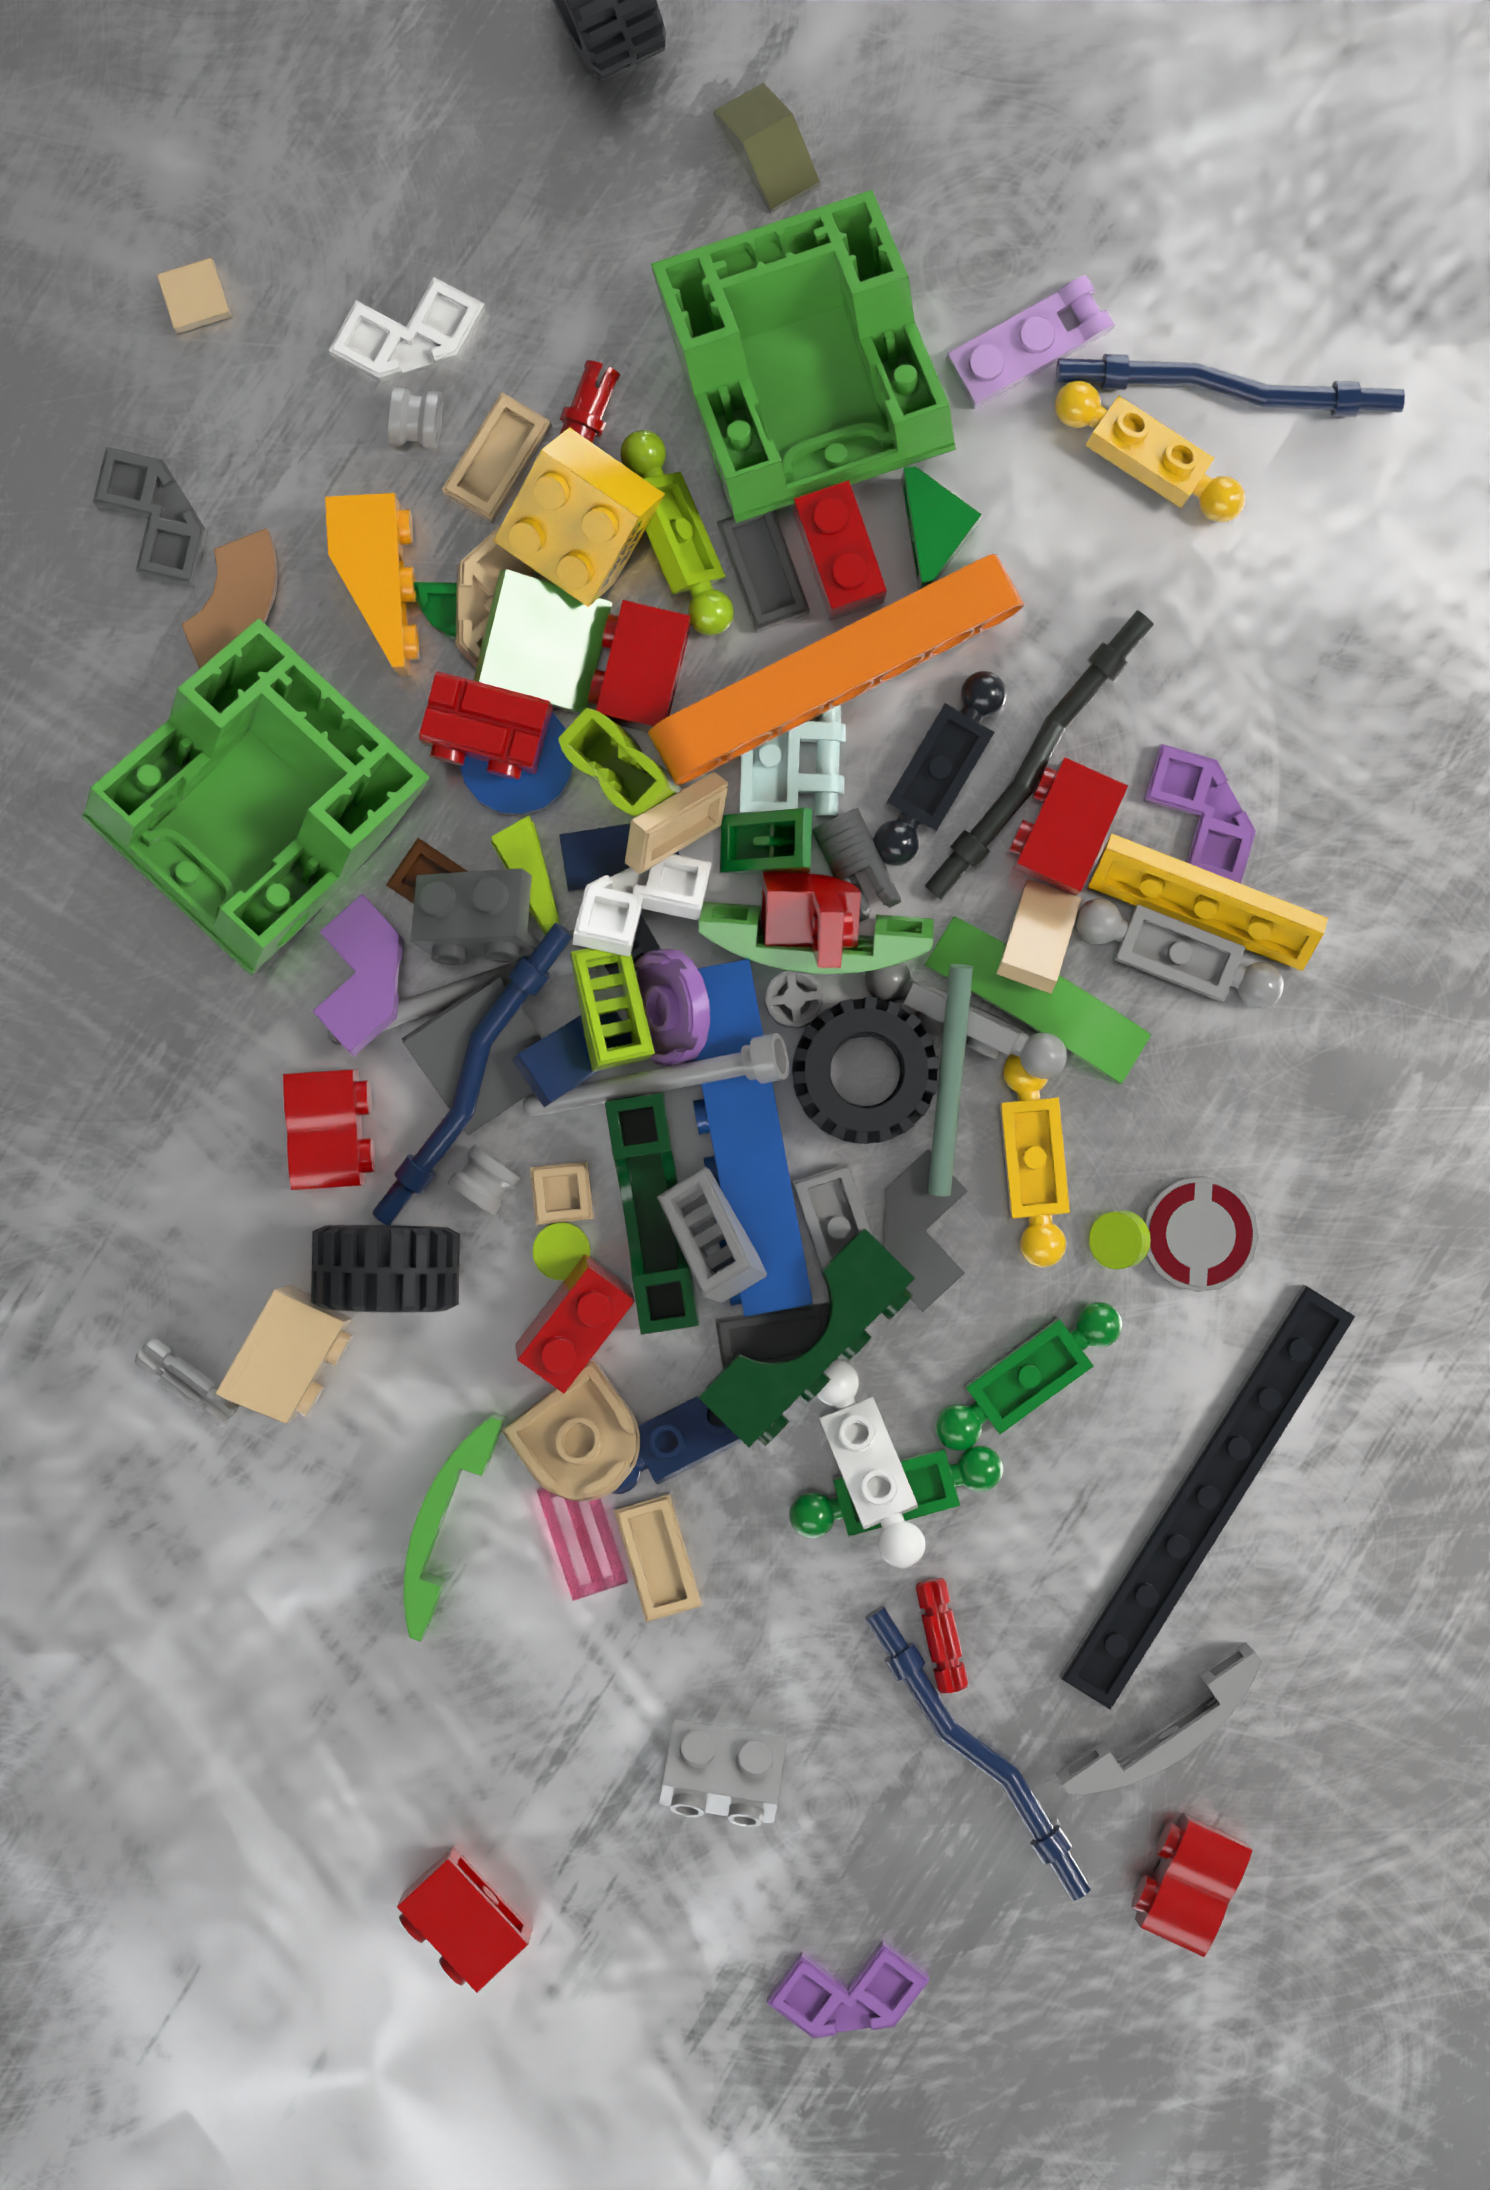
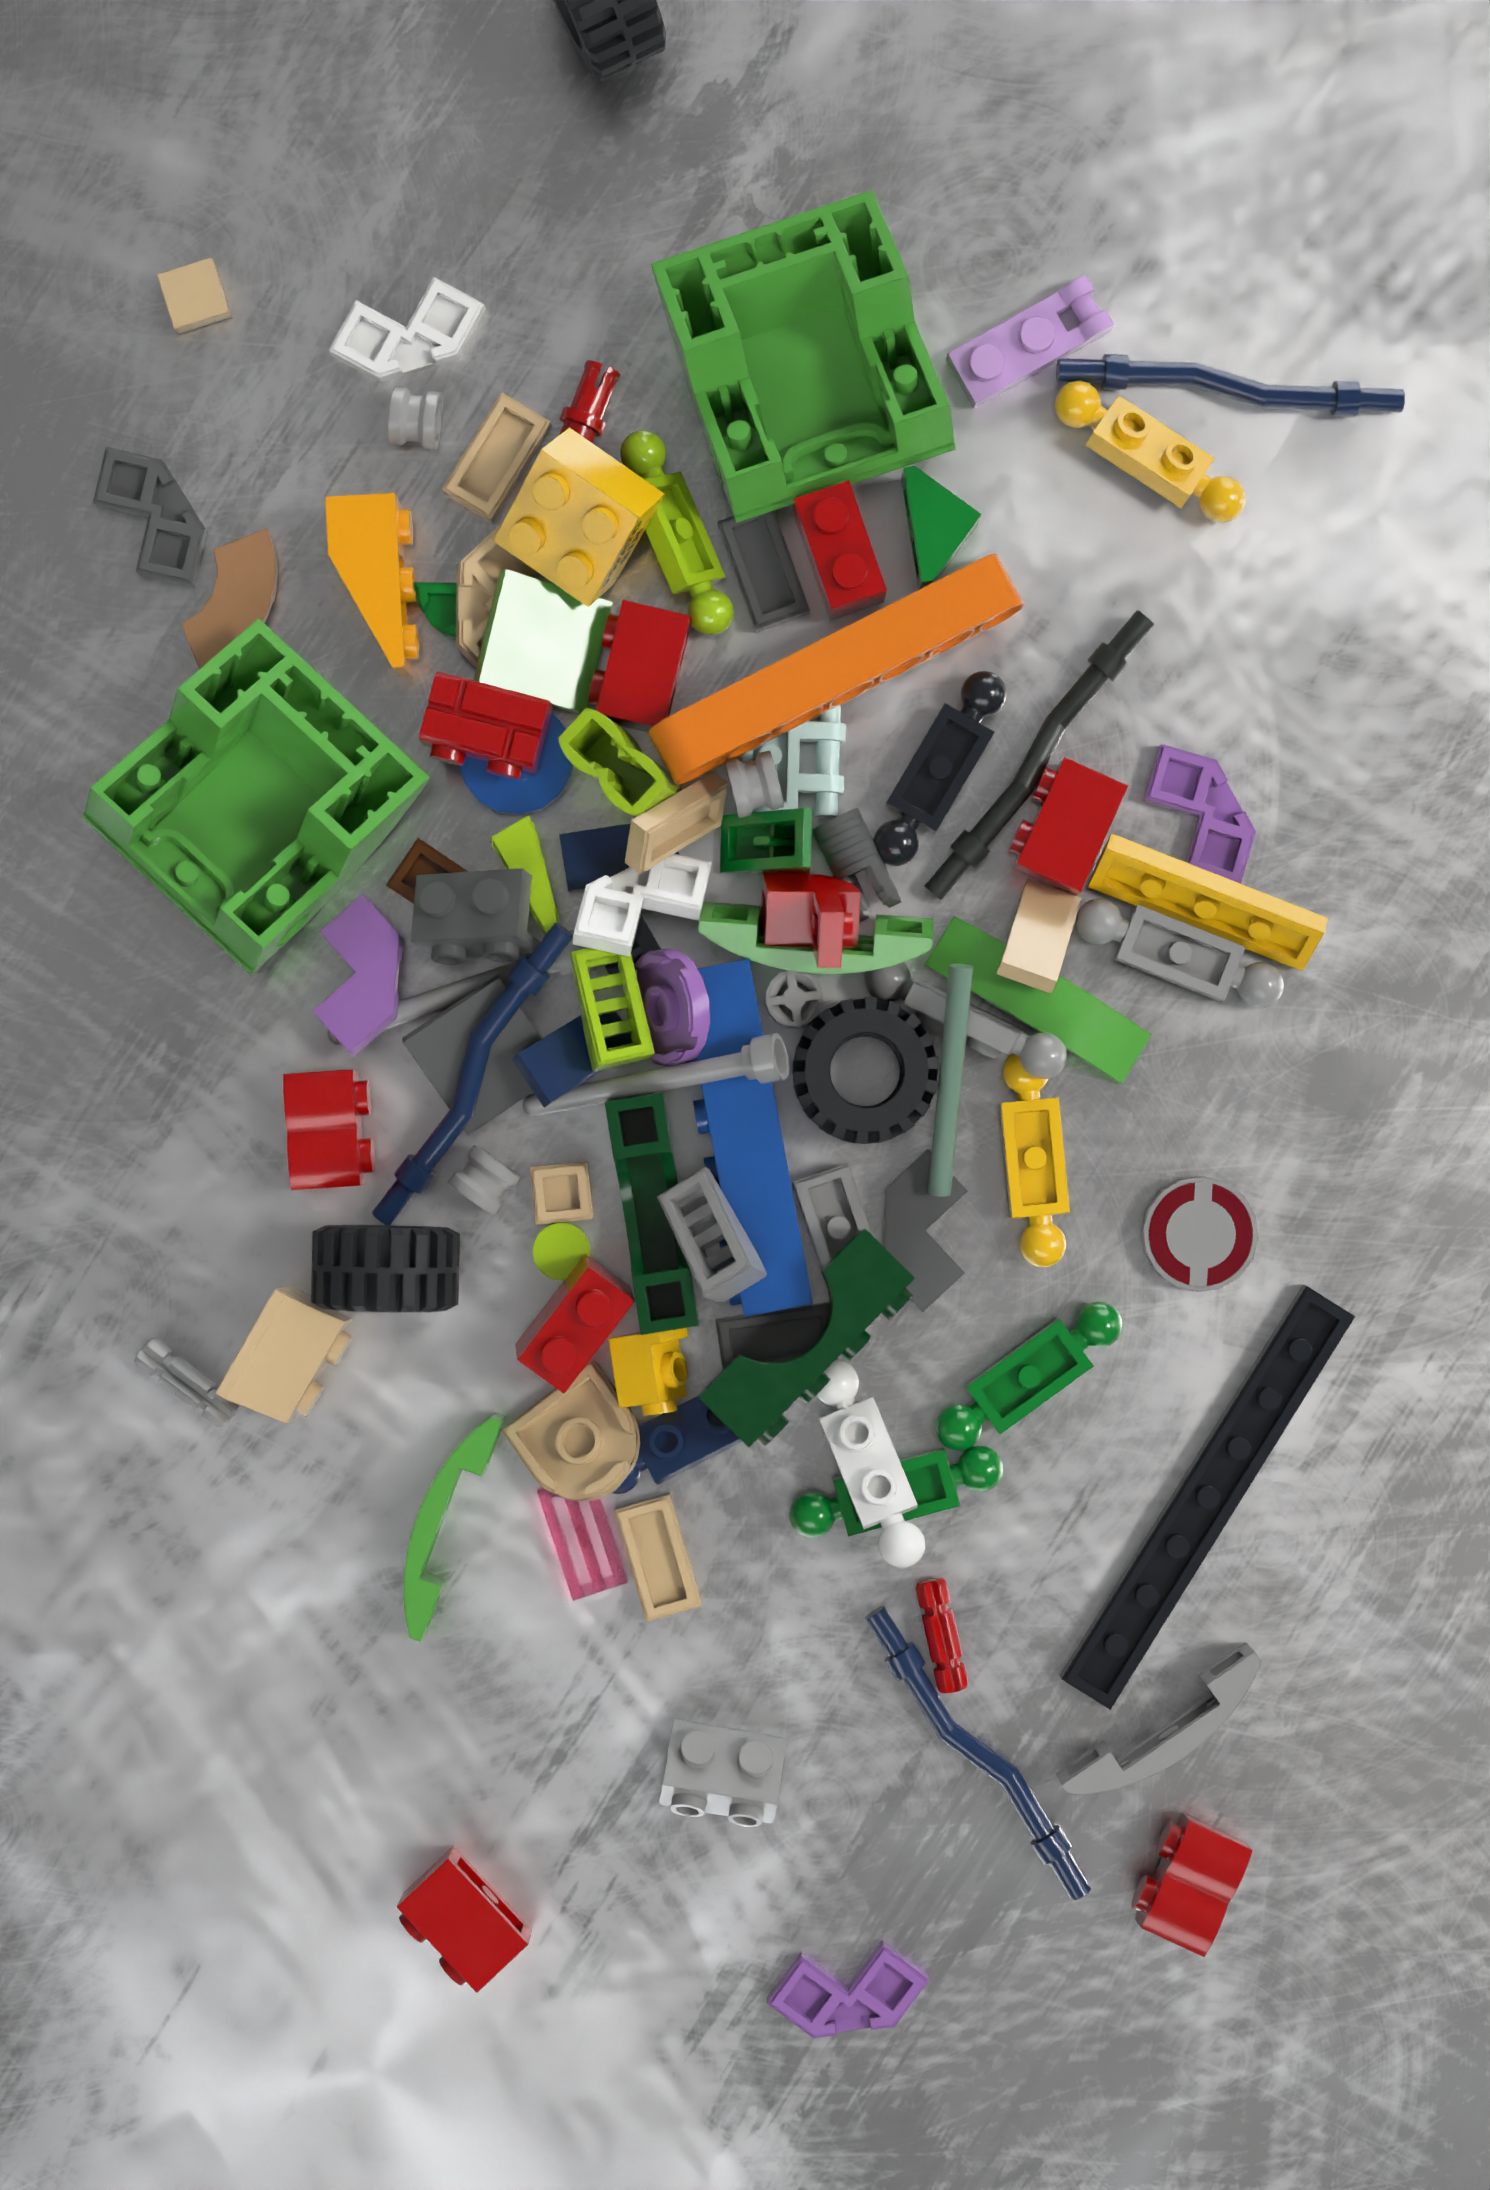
olive slope [714,83,820,213] -> none
lime tile [1089,1210,1151,1270] -> none
none -> yellow brick [609,1328,689,1416]
none -> light grey wheel [725,750,784,819]

